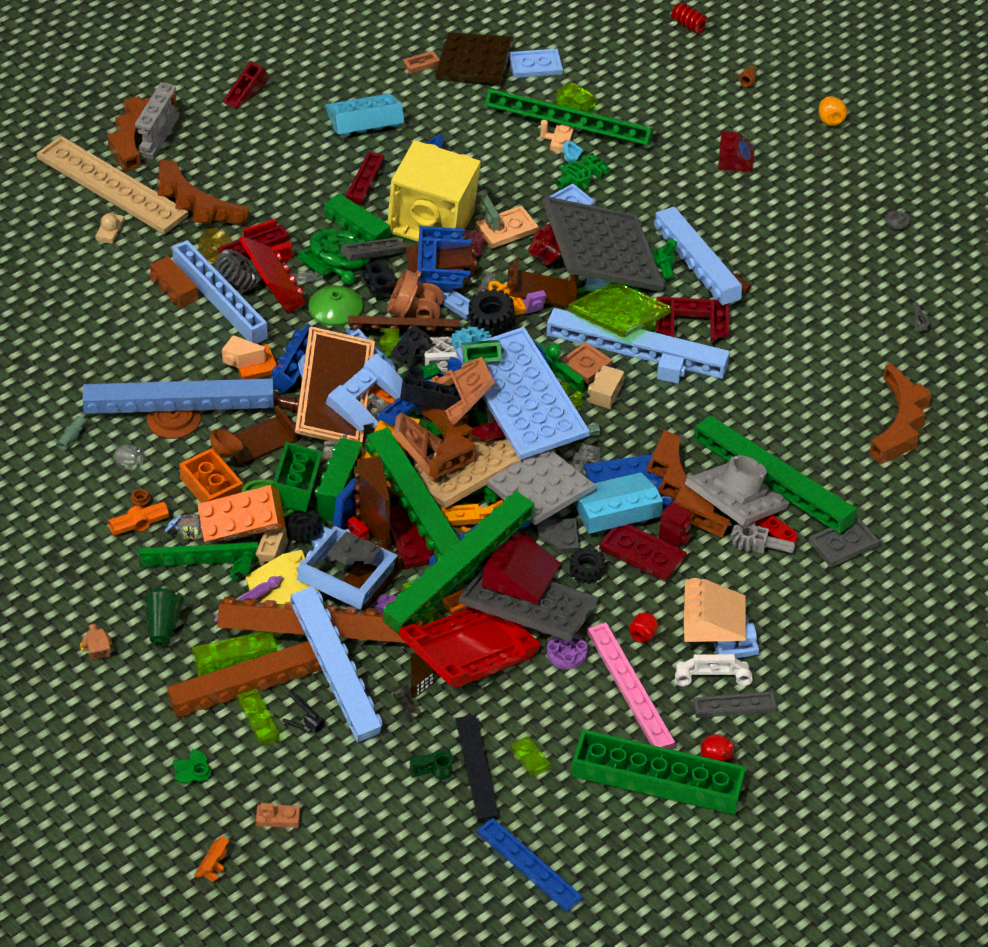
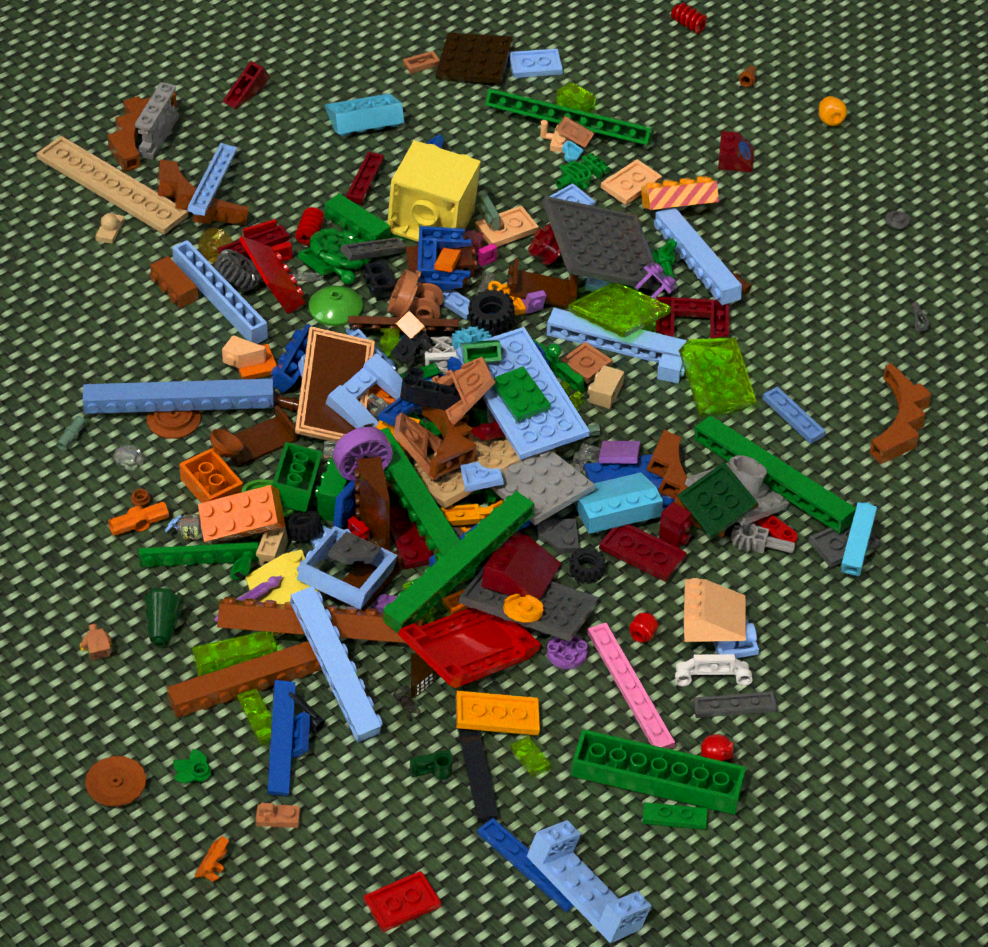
none -> dark orange piece [85,756,147,806]
none -> light blue plate [187,143,237,216]
none -> blue tile [267,680,296,796]
none -> blue plate [291,712,310,758]
none -> red piece [295,207,324,246]
none -> medium lavender piece [332,427,393,481]
none -> red tile [363,871,441,932]
none -> panel [396,311,427,339]
none -> orange tile [434,248,461,272]
none -> light orange plate [456,691,540,735]
none -> light blue tile [460,462,504,492]
none -> dark pink plate [478,243,497,267]
none -> green plate [492,366,551,422]
none -> light orange tile [503,594,543,622]
none -> light blue plate [526,820,652,943]
none -> nougat hinge [556,116,594,148]
none -> medium lavender tile [599,441,640,464]
none -> light nougat plate [601,159,662,205]
none -> medium lavender plate [635,262,678,302]
none -> light orange brick [641,176,719,210]
none -> green plate [642,802,707,830]
none -> dark green plate [677,462,759,539]
none -> clear neon green slope [678,338,757,416]
none -> medium blue plate [763,387,826,444]
none -> medium azure brick [841,502,877,577]

